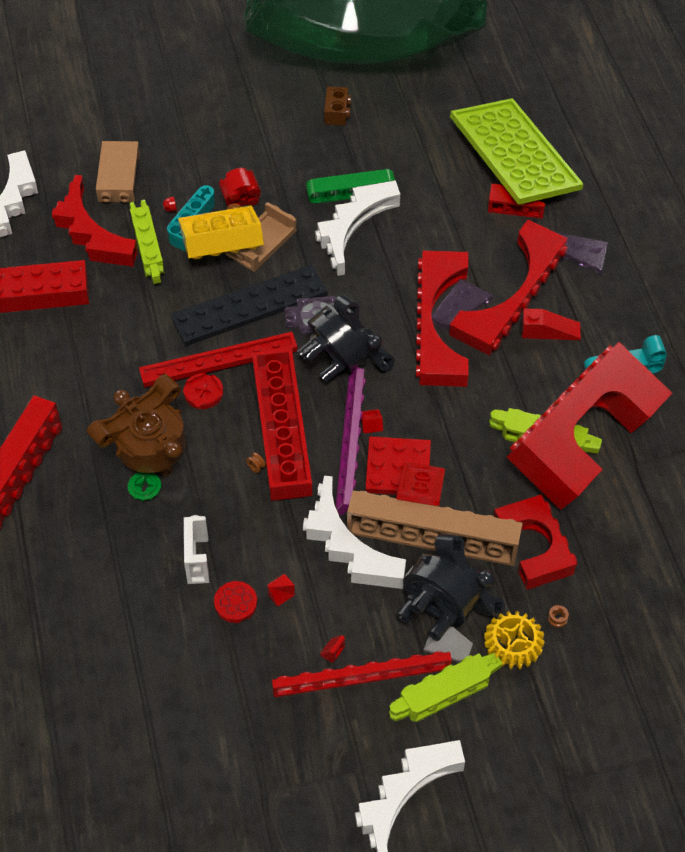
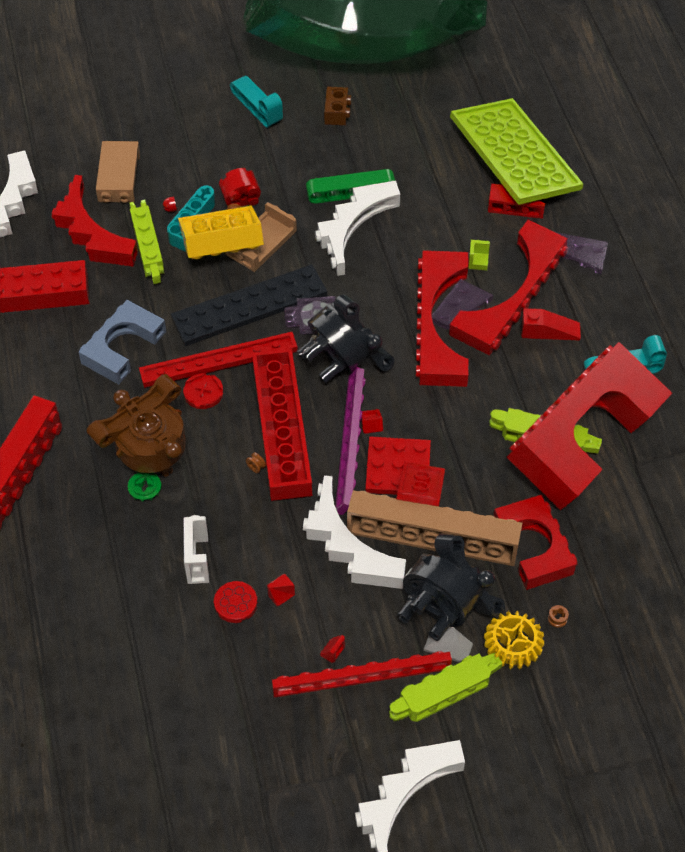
none -> sand blue arch [79,300,166,385]
none -> teal beam [230,75,283,128]
none -> lime panel [468,240,490,270]

